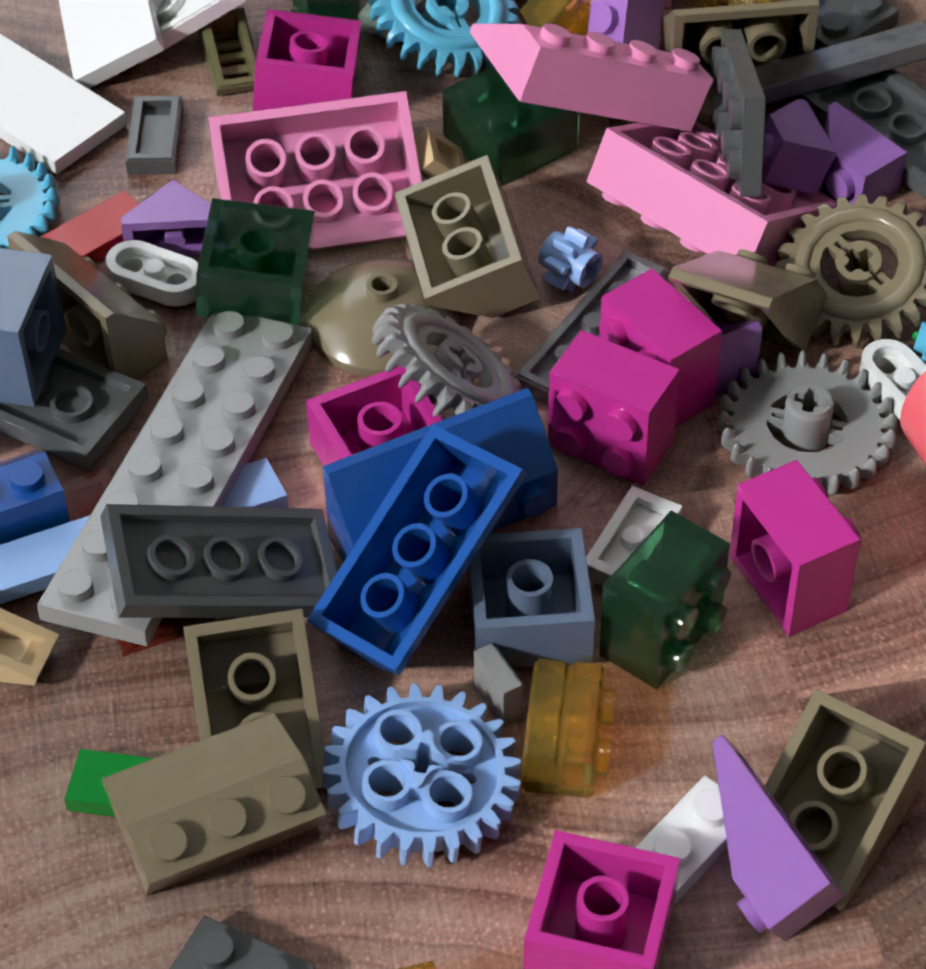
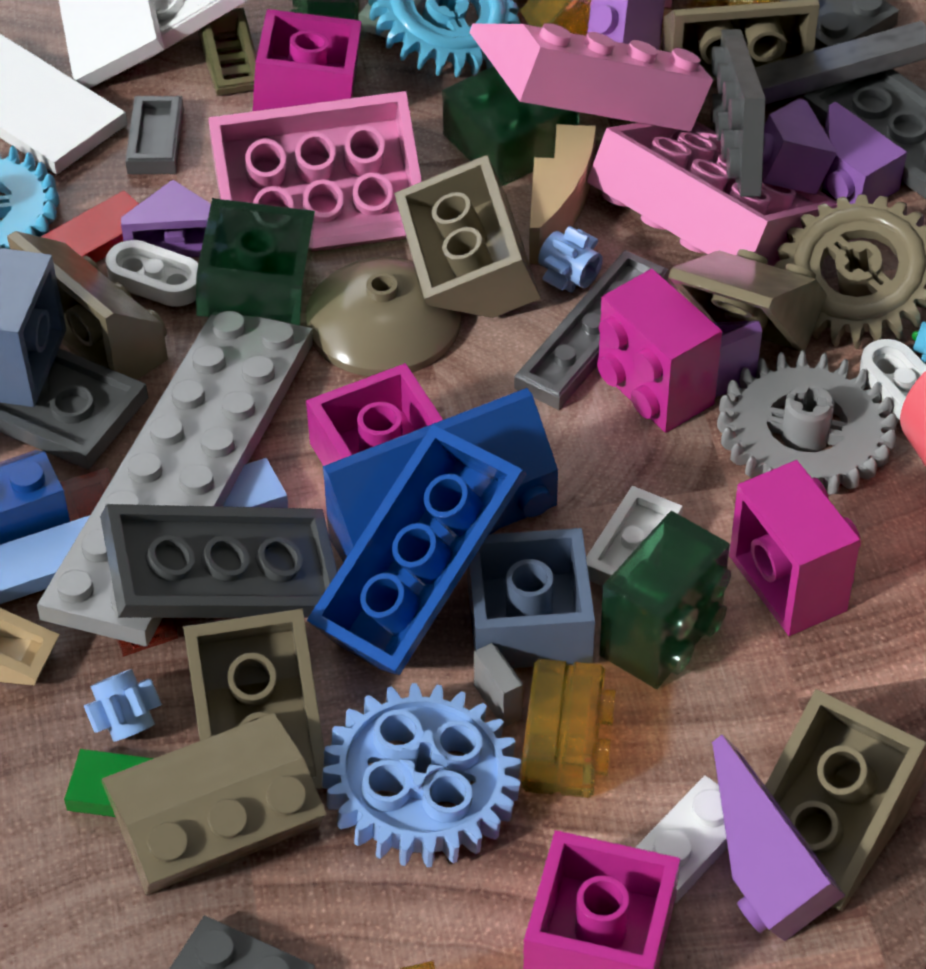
light grey gear [372,304,523,417] -> none
tan plate [414,127,465,179] -> none
dark pink brick [548,330,680,486] -> none
none -> light blue gear [84,669,162,742]
none -> tan slope [529,124,596,264]

